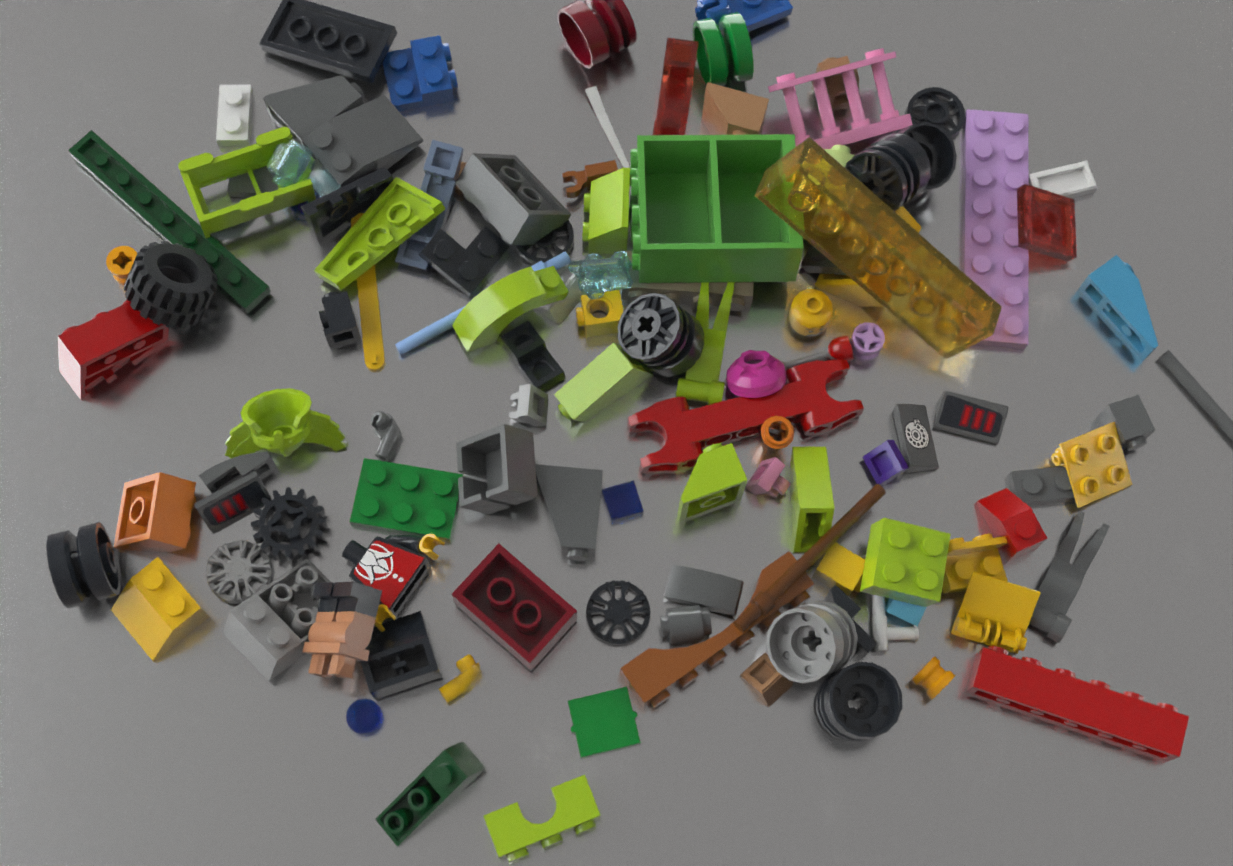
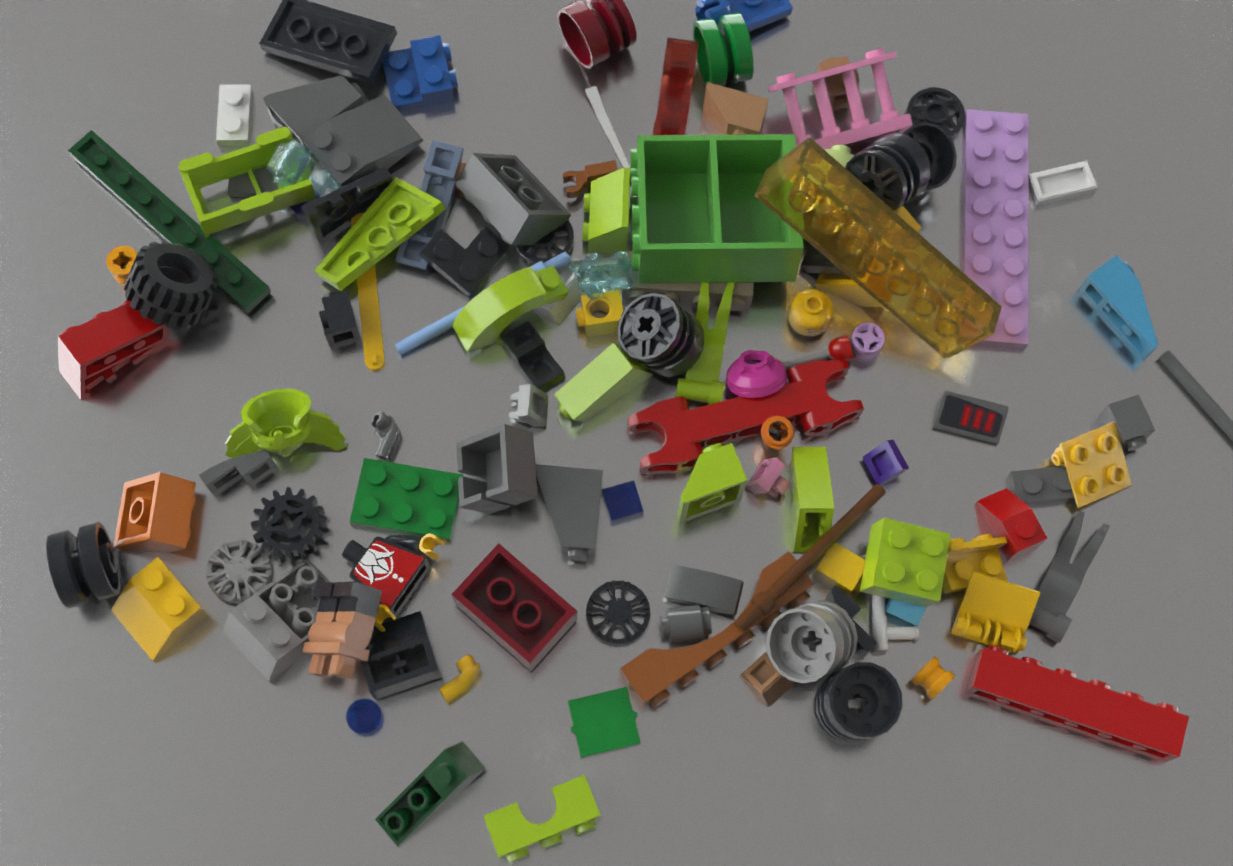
slope [194,471,272,533] -> none
dark grey slope [892,403,939,473] -> none
clear red plate [1017,184,1077,262] -> none

